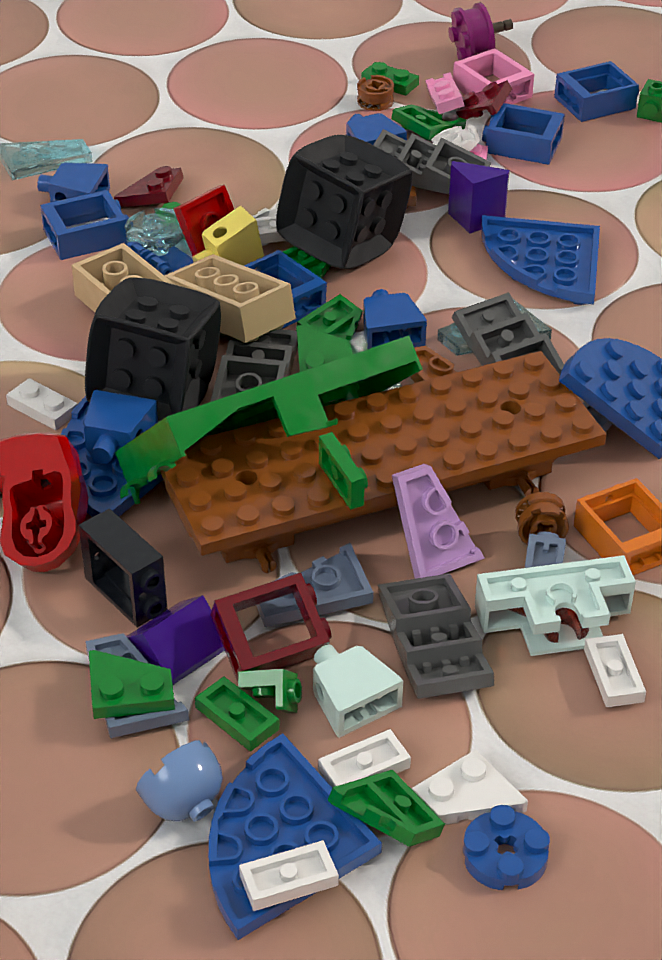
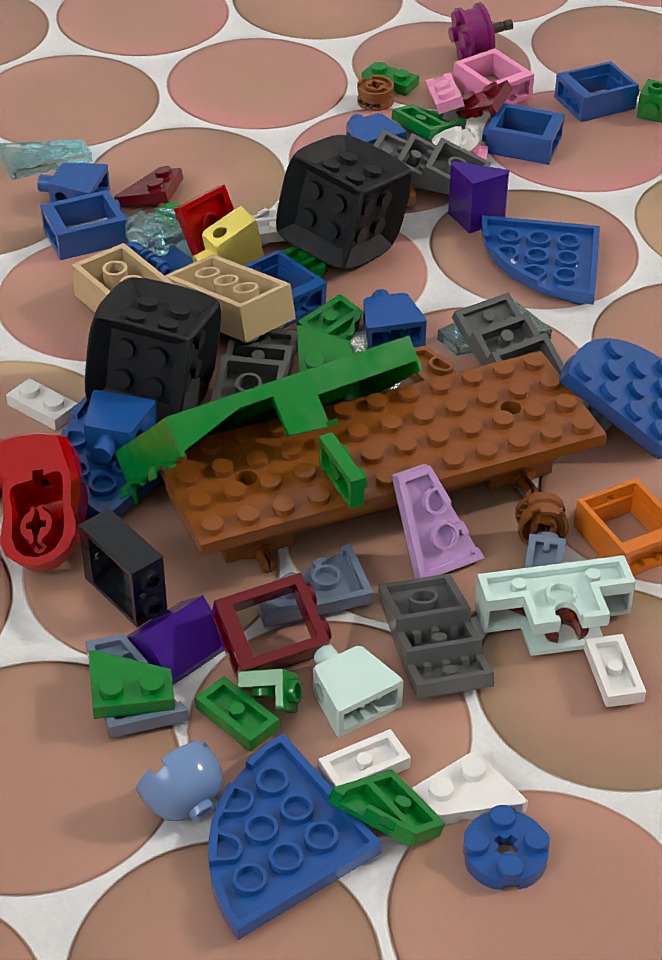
white plate [239,841,339,911] -> none

